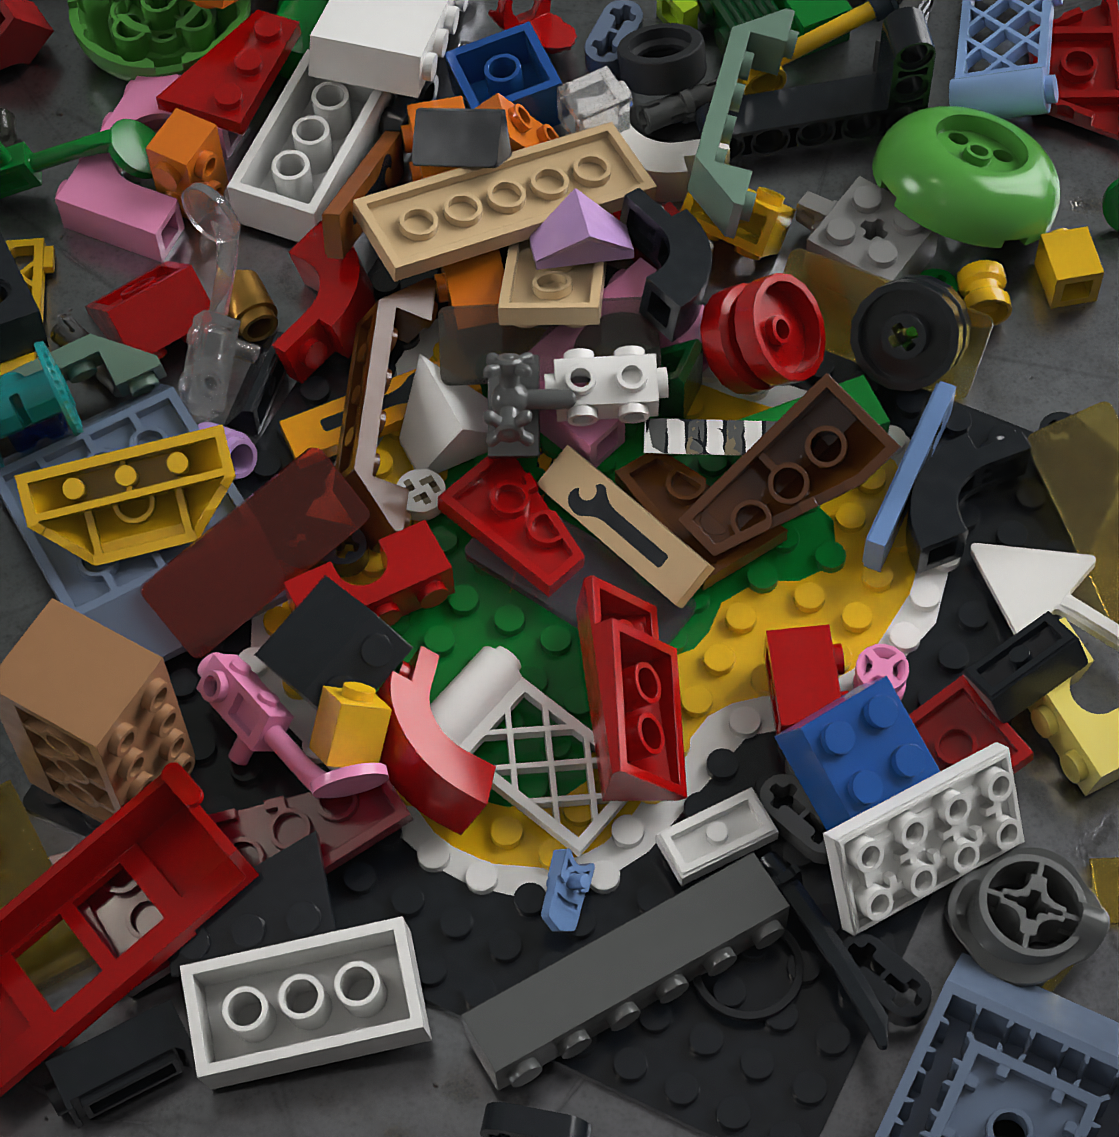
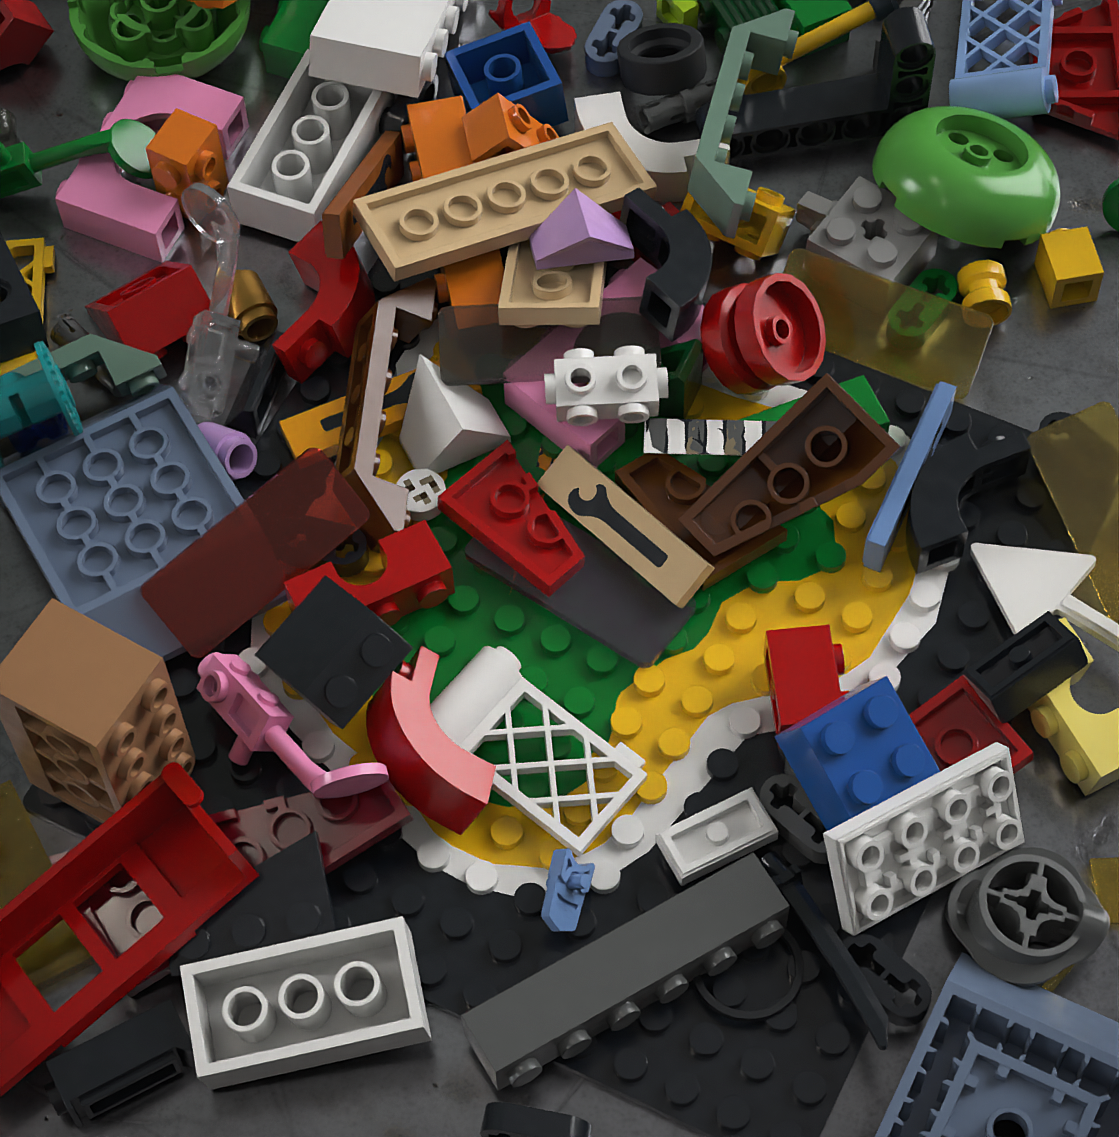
yellow wedge [14,424,236,566] -> none
red wing [156,9,301,135] -> none
yellow brick [309,682,392,768] -> none
black slope [412,108,512,168] -> none
dark grey piece [483,352,576,459] -> none
clear brick [557,66,633,134] -> none
red slope [575,575,687,801] -> none
black wheel [850,274,971,391] -> none
bright pink wheel [853,644,909,700] -> none

